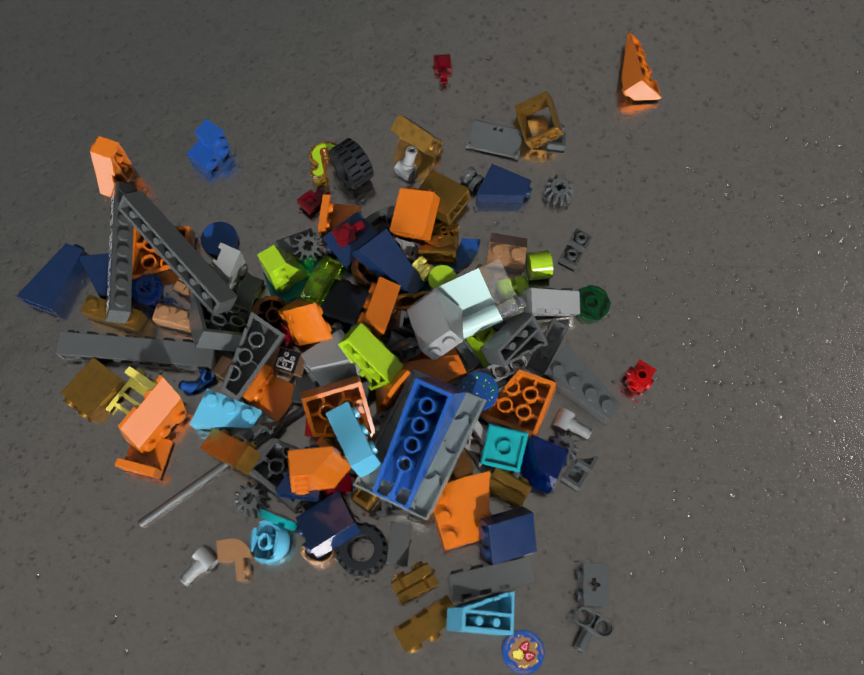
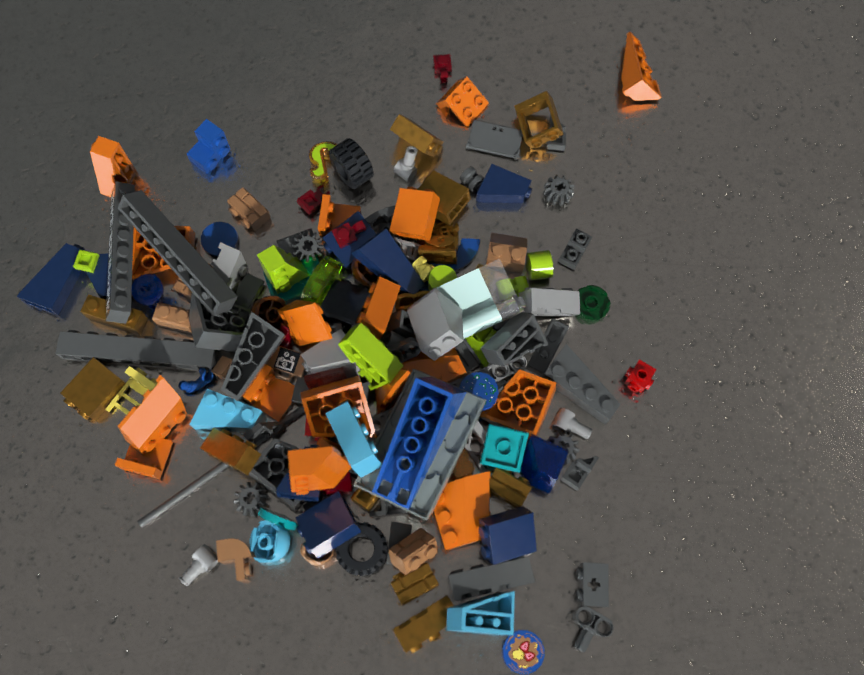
none -> lime tile [73,249,100,273]
none -> medium nougat brick [227,187,271,231]
none -> clear red tile [304,367,347,390]
none -> medium nougat brick [388,527,438,575]
none -> orange bracket [436,76,489,127]

